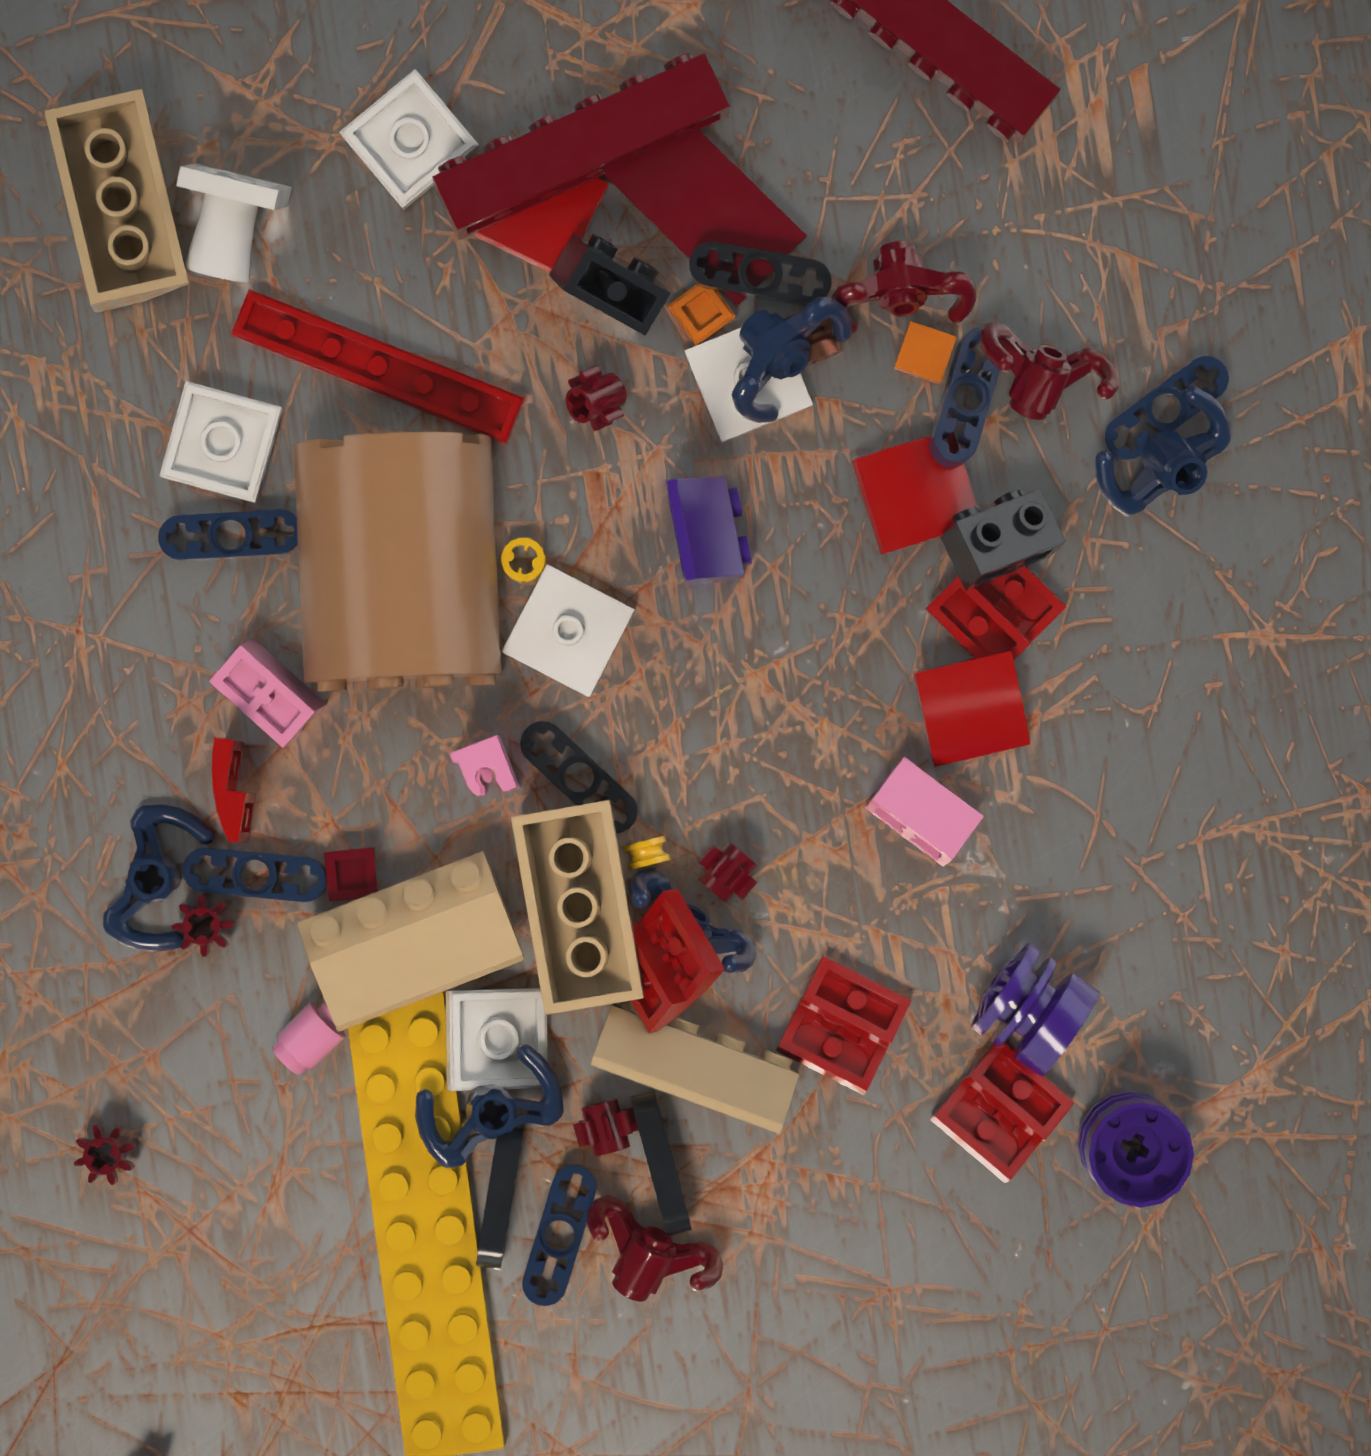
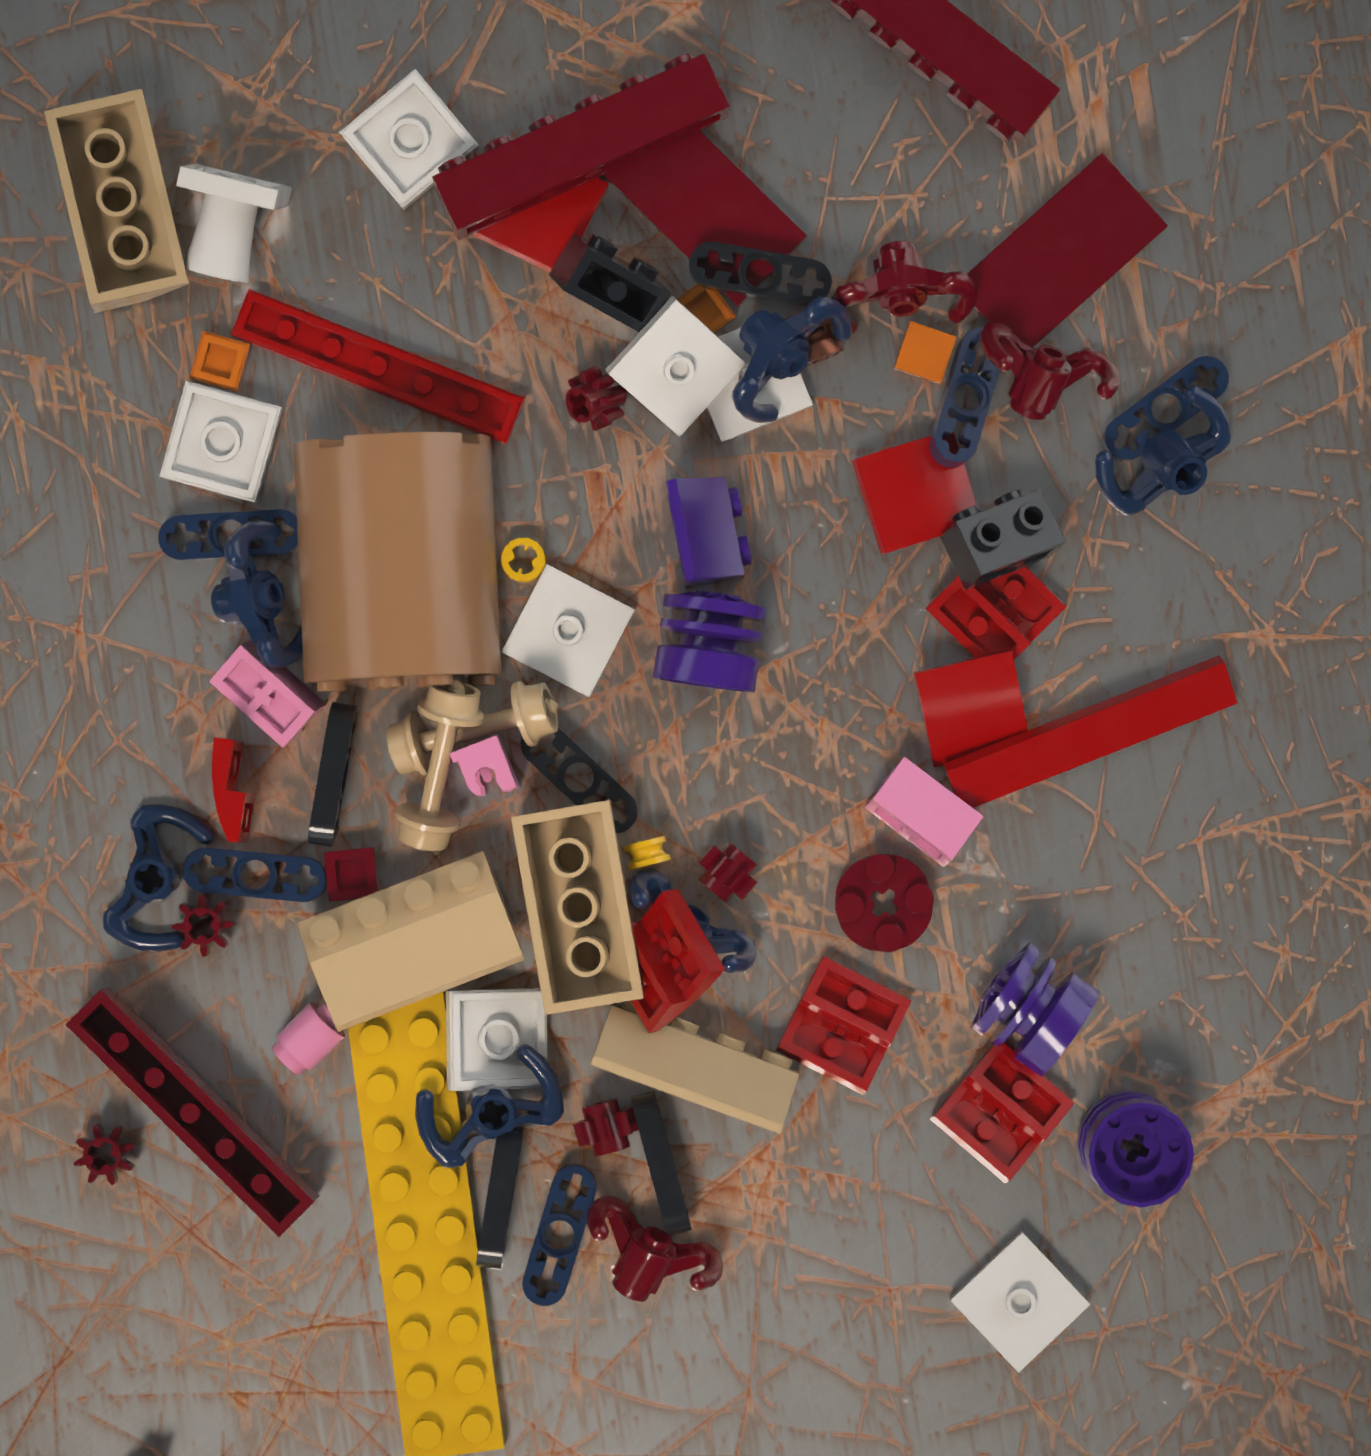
none -> dark red brick [66,987,319,1237]
none -> orange tile [189,331,252,393]
none -> dark blue piece [211,520,303,668]
none -> black beam [308,702,358,847]
none -> tan piece [386,681,559,776]
none -> tan piece [395,679,484,851]
none -> white plate [606,296,747,437]
none -> dark purple wheel [653,590,767,693]
none -> dark red plate [834,854,934,952]
none -> red tile [943,655,1238,808]
none -> white plate [949,1231,1091,1373]
none -> dark red tile [967,153,1168,348]

